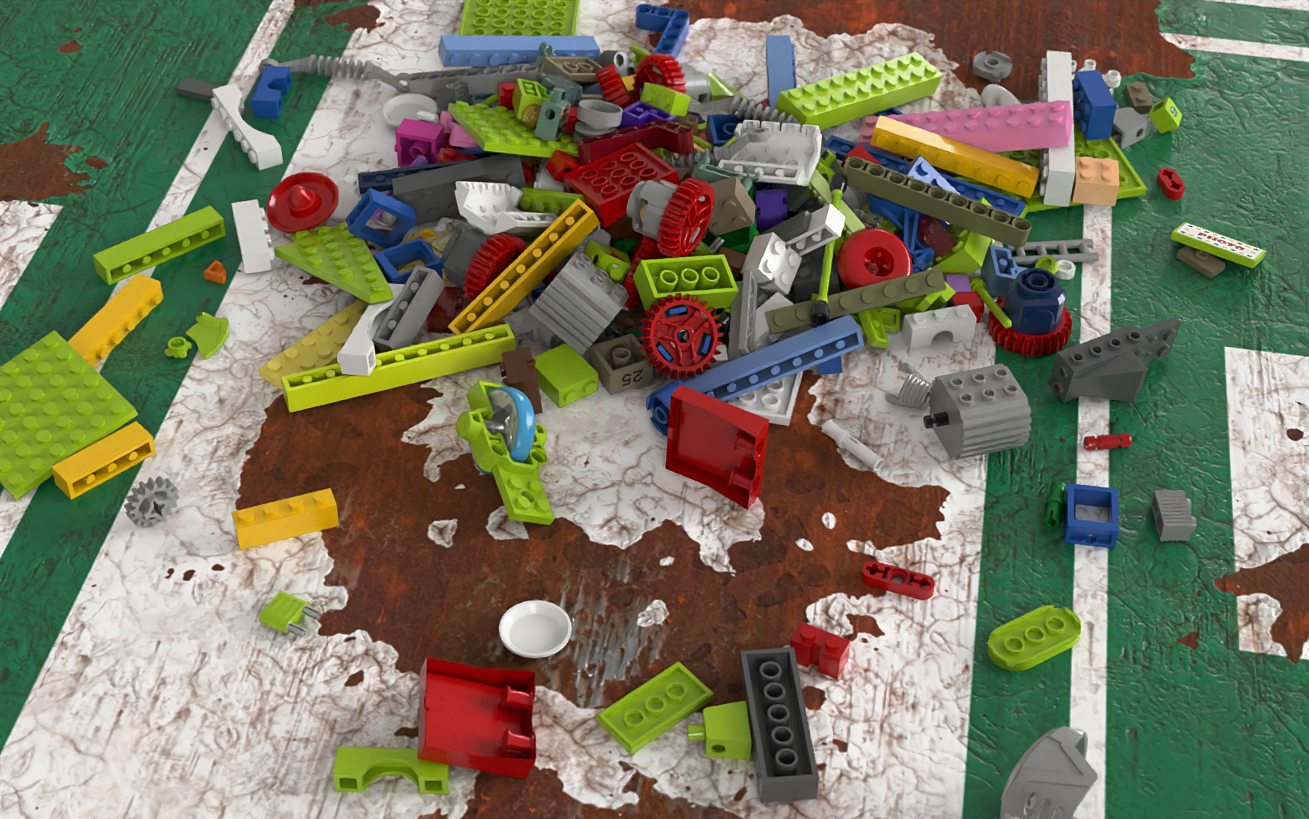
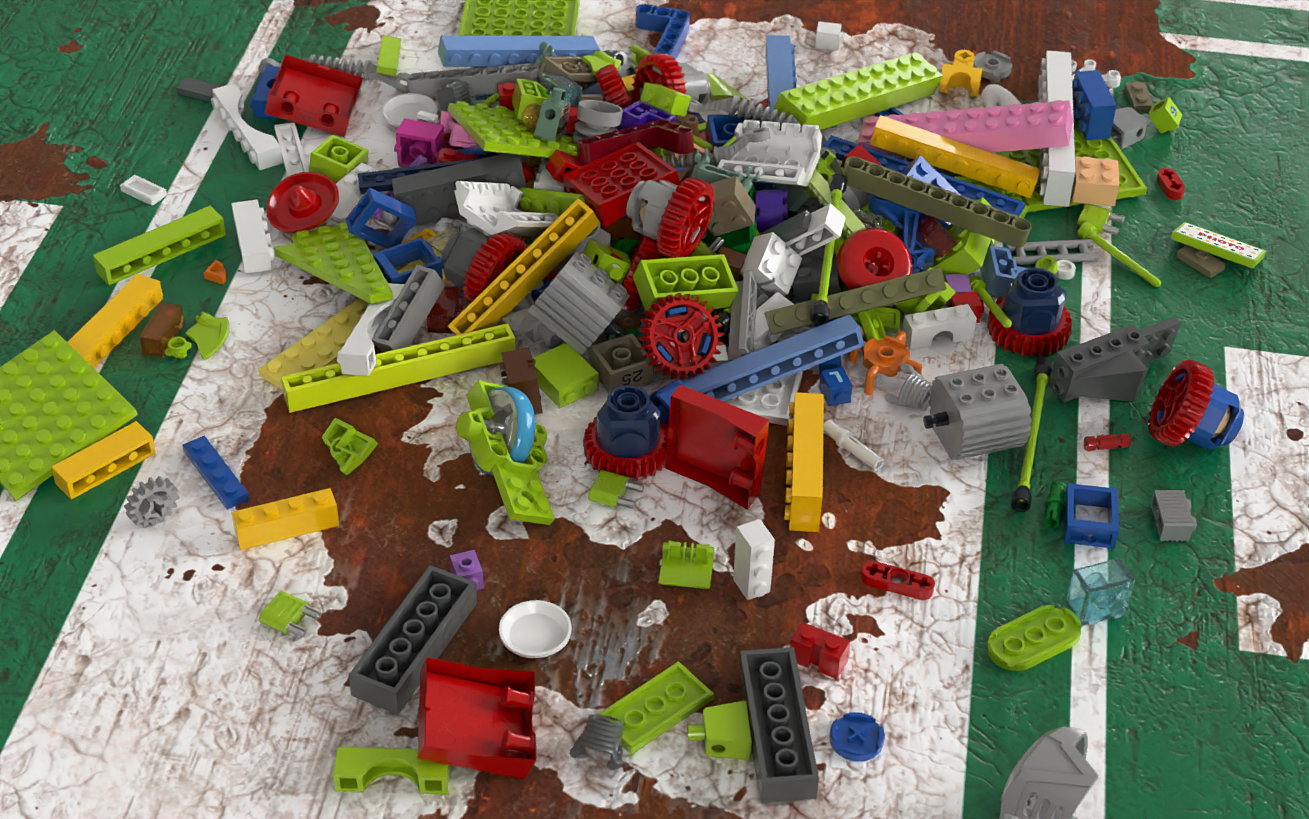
none -> white tile [120,175,167,206]
none -> clear orange brick [139,302,185,358]
none -> blue plate [182,435,249,510]
none -> red piece [265,54,363,137]
none -> white plate [274,122,309,177]
none -> lime brick [309,134,369,184]
none -> lime slope [322,418,378,475]
none -> dark grey brick [349,565,477,714]
none -> lime tile [376,35,402,76]
none -> medium lavender brick [450,550,484,591]
none -> dark grey piece [570,714,625,770]
none -> lime arm [582,50,621,76]
none -> dark blue piece [583,385,668,481]
none -> lime piece [588,470,644,509]
none -> lime hinge [658,540,715,589]
none -> white brick [733,519,775,600]
none -> yellow brick [784,392,824,532]
none -> white brick [815,22,844,51]
none -> blue brick [819,367,852,407]
none -> blue tile [829,712,885,762]
none -> orange plate [849,331,922,395]
none -> yellow piece [938,50,983,98]
none -> lime hose [1011,357,1054,512]
none -> clear light blue brick [1065,558,1135,626]
none -> lime piece [1077,204,1125,235]
none -> lime piece [1077,222,1161,287]
none -> red piece [1148,359,1244,450]

